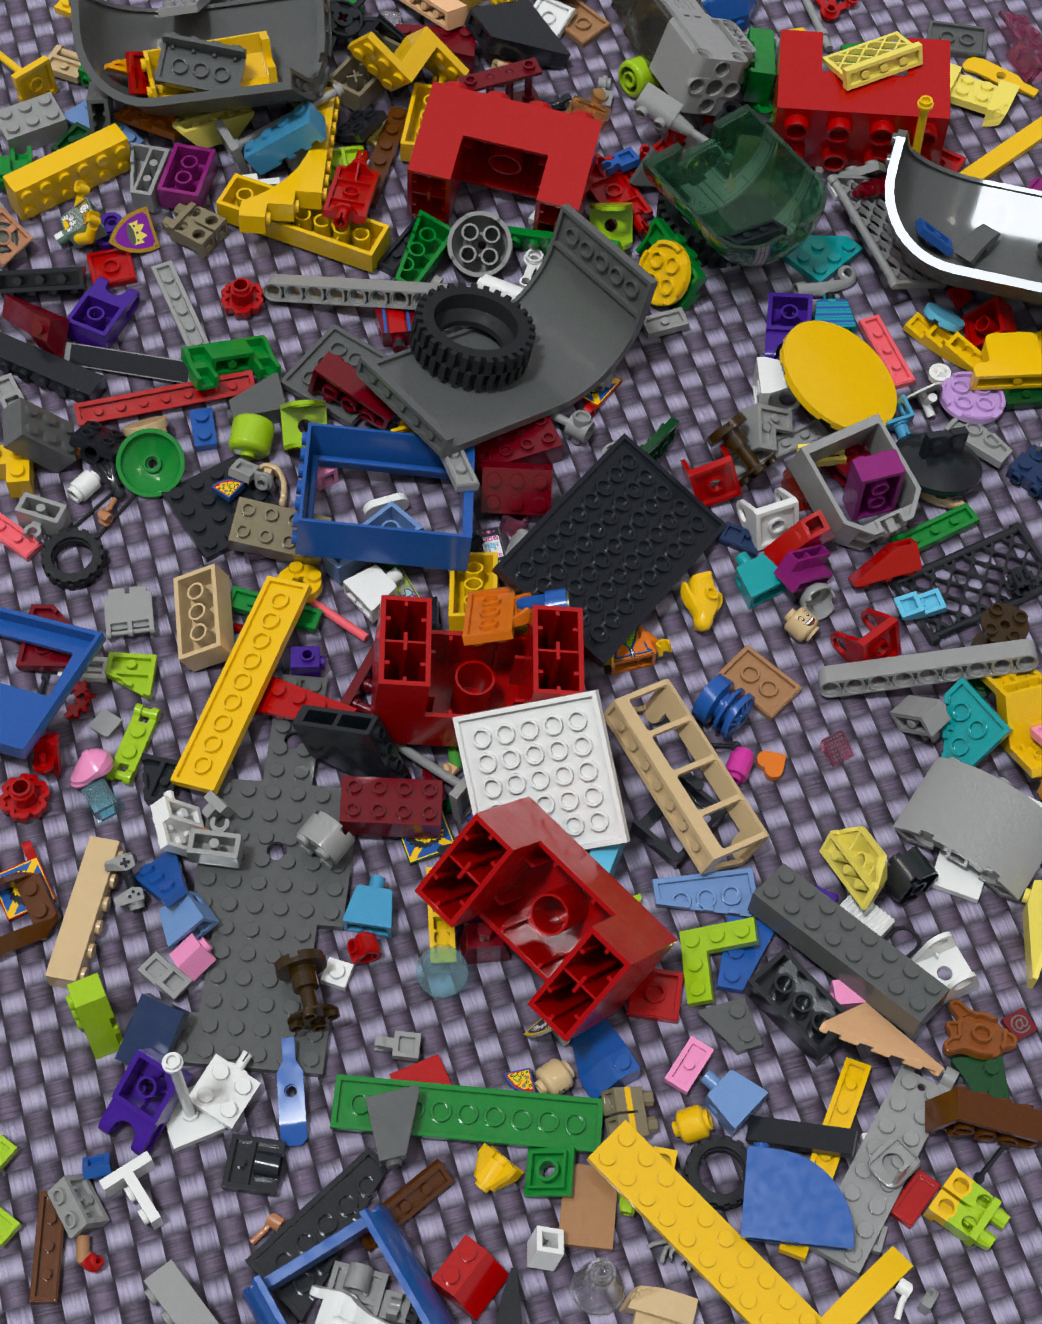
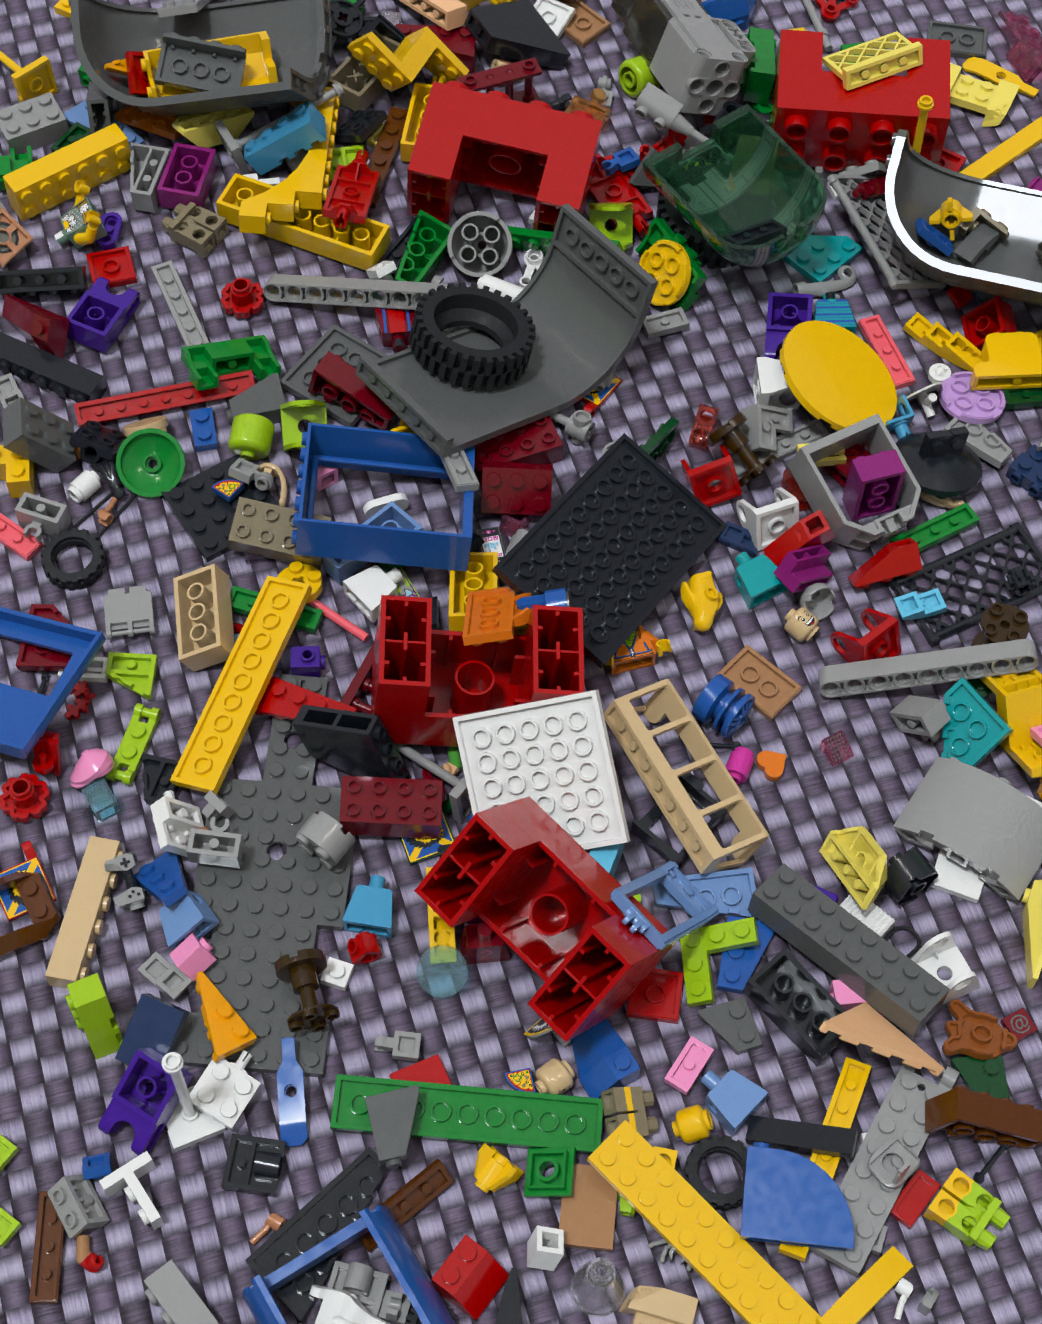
tan plate [47,44,81,84] -> none
black tile [64,342,190,383] -> none
light grey piece [90,709,122,739] -> none
shield [108,206,160,253] -> none
medium azure tile [923,302,965,333] -> none
none -> light orange wing [195,971,257,1063]
none -> white bracket [366,261,397,281]
none -> medium blue animal [610,861,719,950]
none -> clear red leg [689,404,719,449]
none -> yellow brick [929,197,973,240]
none -> dark tan bracket [958,206,1010,241]

